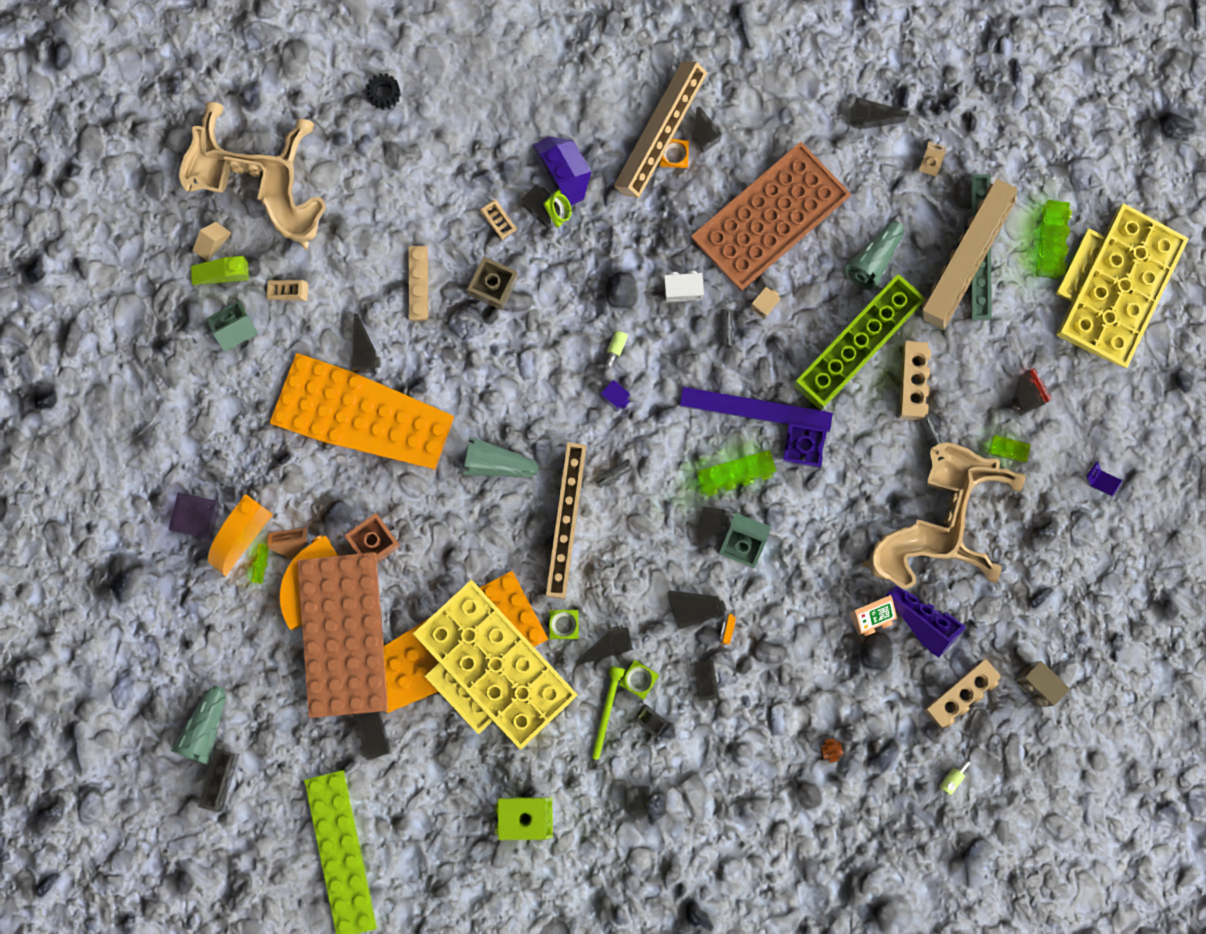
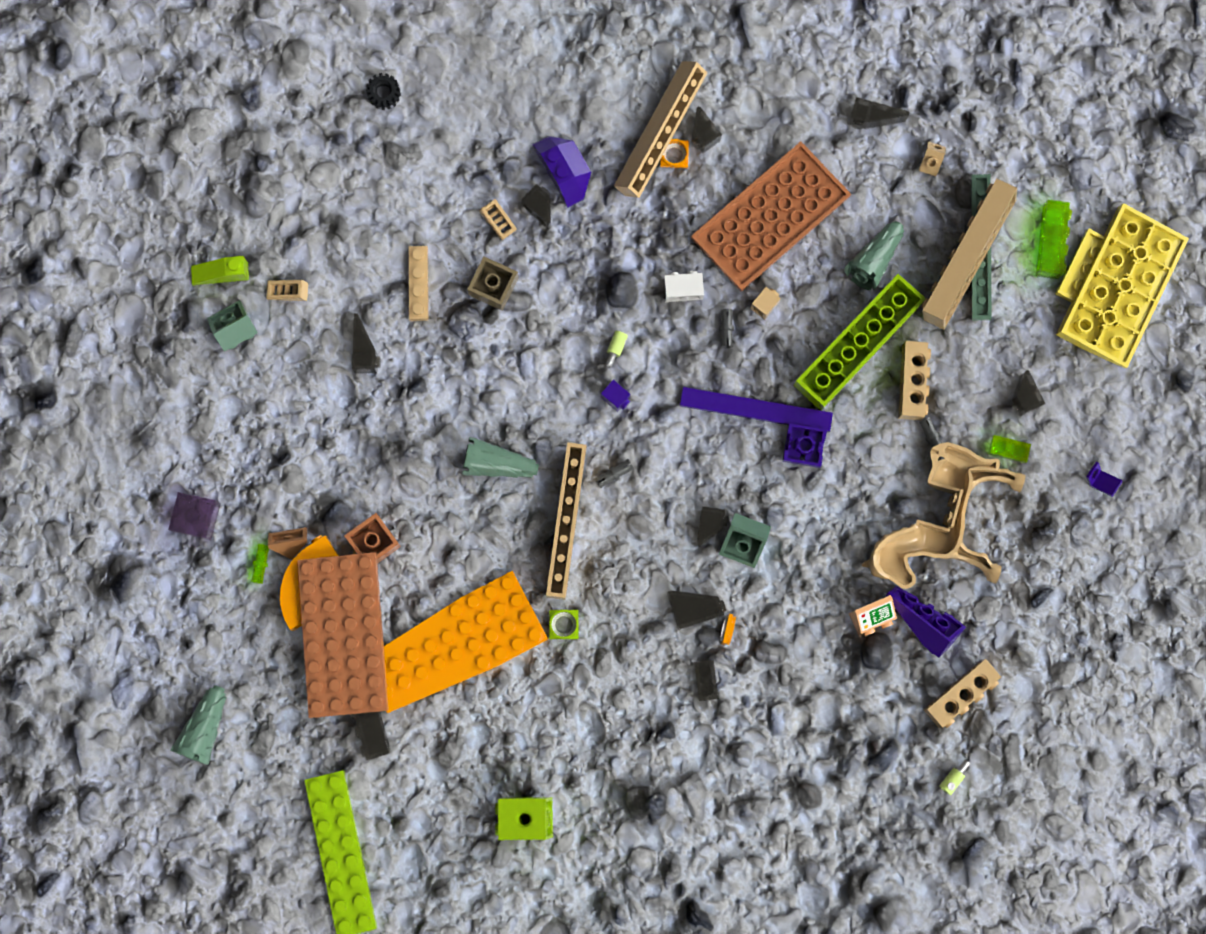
tan animal [179,101,326,250] -> none
tan slope [193,222,231,262] -> none
clear smoke brick [198,748,240,812] -> none
light orange brick [207,494,273,576] -> none
light orange wing [270,353,454,470] -> none
light yellow slope [413,580,577,750] -> none
lime piece [543,190,572,228] -> none
clear smoke slope [576,625,633,666] -> none
lime piece [592,666,625,760] -> none
lime piece [619,660,659,700] -> none
clear smoke slope [632,703,668,738] -> none
clear neon green brick [695,450,777,497] -> none
dark orange gear [820,738,843,763] -> none
dark tan brick [1015,661,1070,707] -> none
clear red axle [1026,368,1052,404] -> none

